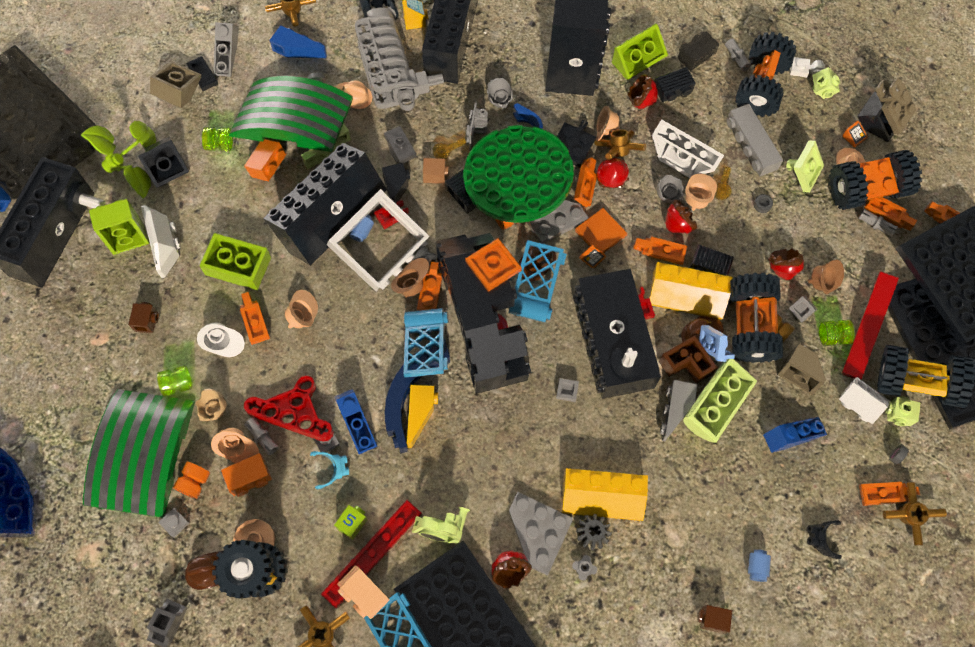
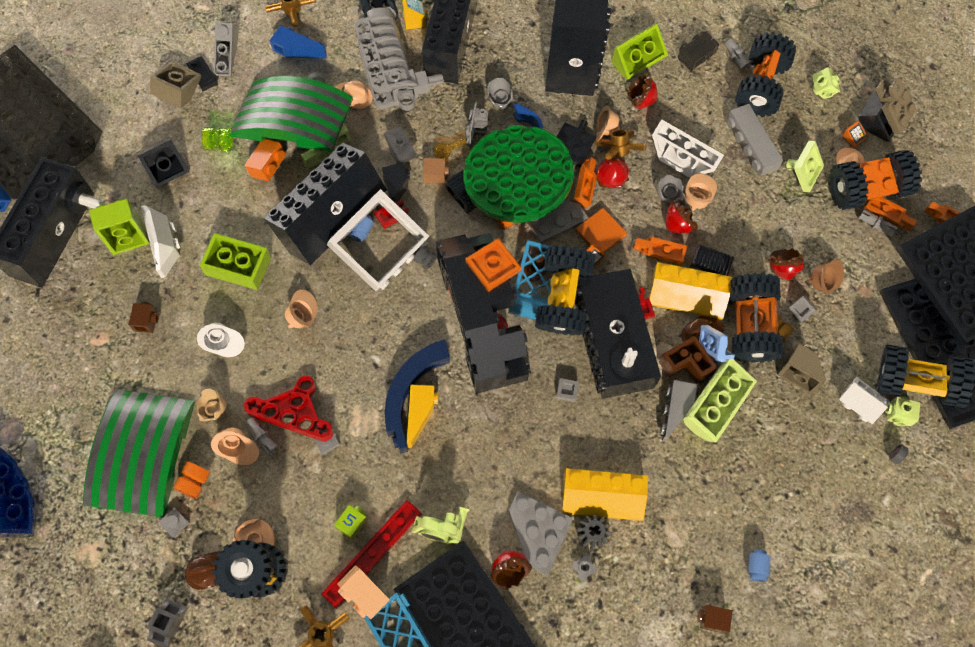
lime plant [81,121,156,199] -> none
clear neon green wheel [157,365,192,396] -> none
orange brick [221,453,272,497] -> none
orange hinge [240,292,270,345] -> none
medium azure helmet [310,451,349,490] -> none
blue slope [335,389,377,454] -> none
medium nougat piece [391,258,429,298] -> none
dark azure piece [403,308,449,377] -> none
orange hinge [417,262,442,311] -> none
black brick [654,67,696,102] -> none
clear yellow plate [715,167,732,200] -> none
dark grey tile [753,194,773,213] -> none
blue slope [763,417,827,453] -> none
white plate [790,57,825,78] -> none
black helmet [807,520,842,560] -> none
clear neon green wheel [819,319,855,346] -> none
red tile [841,271,899,380] -> none
orange hinge [859,482,920,506] -> none
pearl gold bar [883,482,947,546] -> none
none -> black plate [535,245,595,335]

